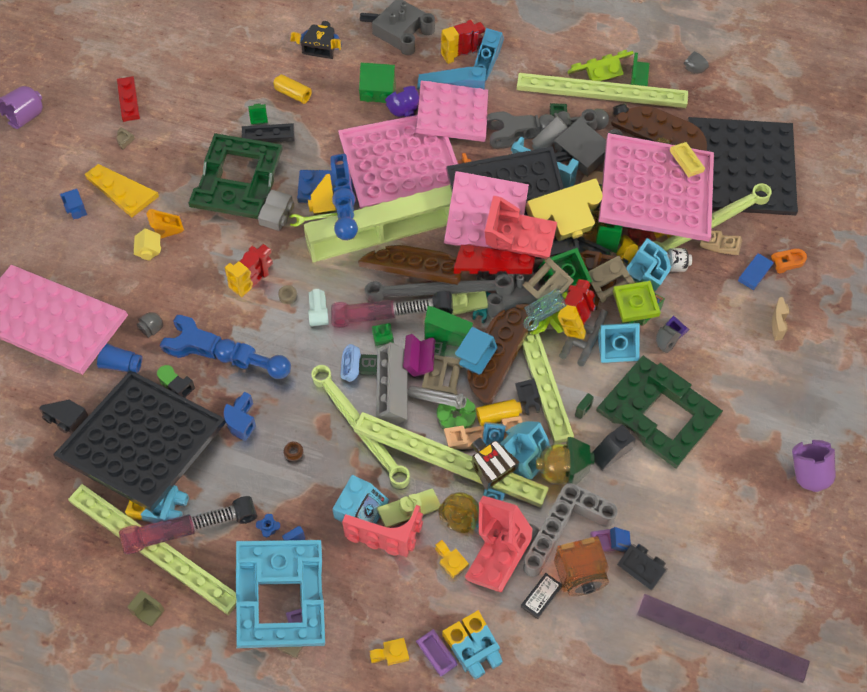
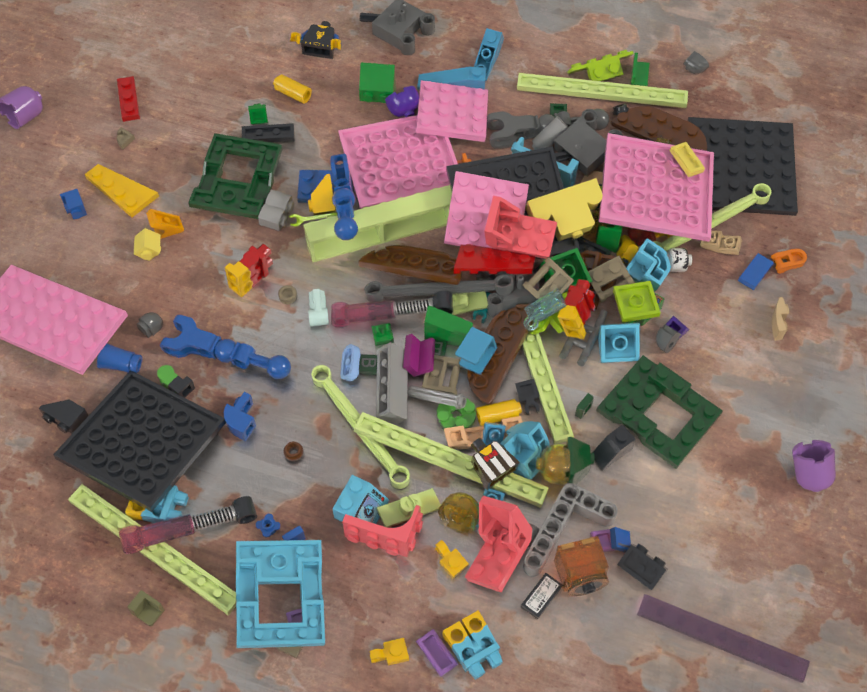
hips [441,20,485,64] -> none

